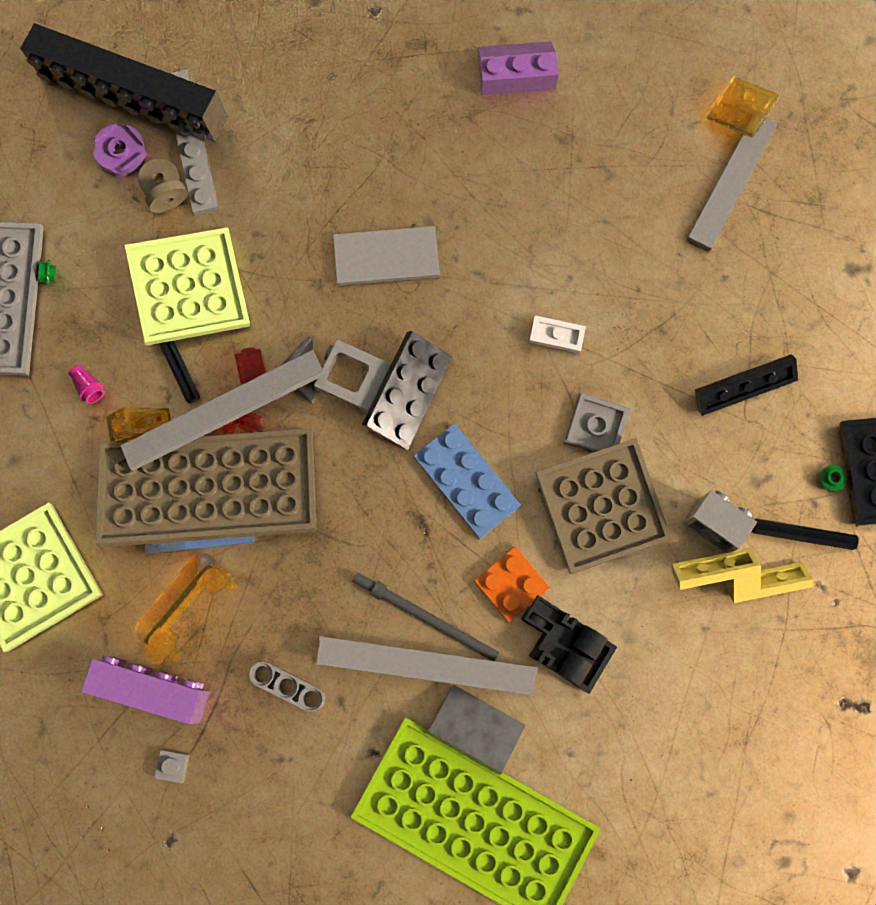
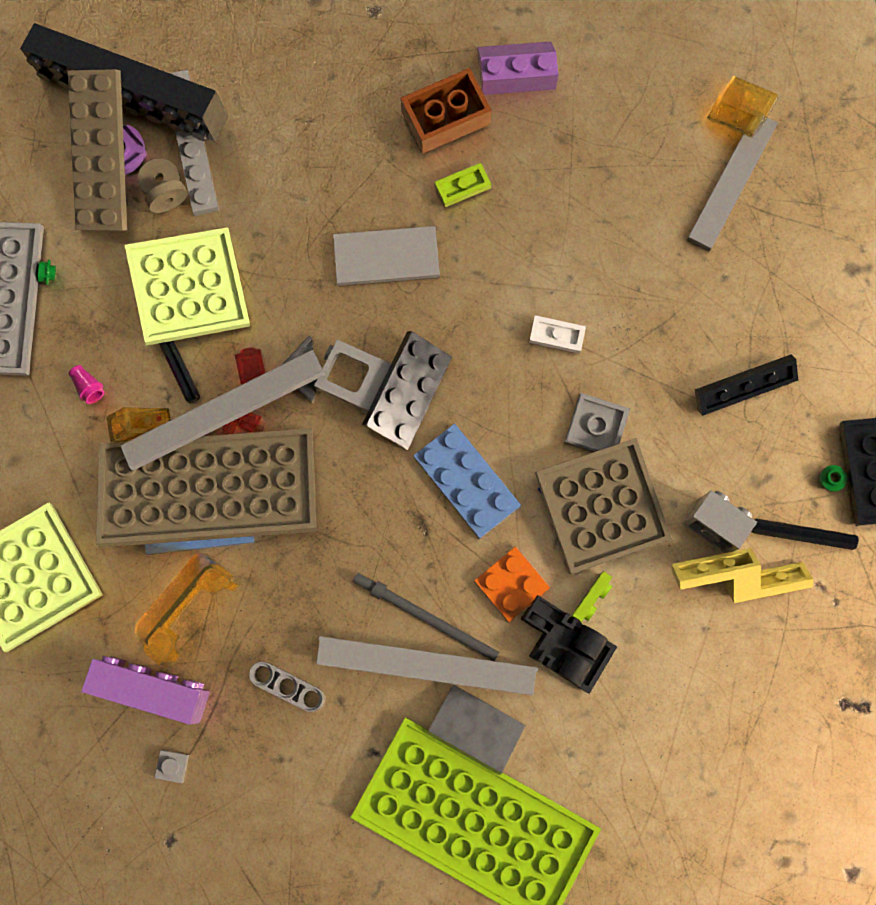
none -> dark tan plate [68,69,127,230]
none -> dark orange brick [400,68,492,154]
none -> lime plate [434,163,491,207]
none -> lime plate [570,571,613,623]

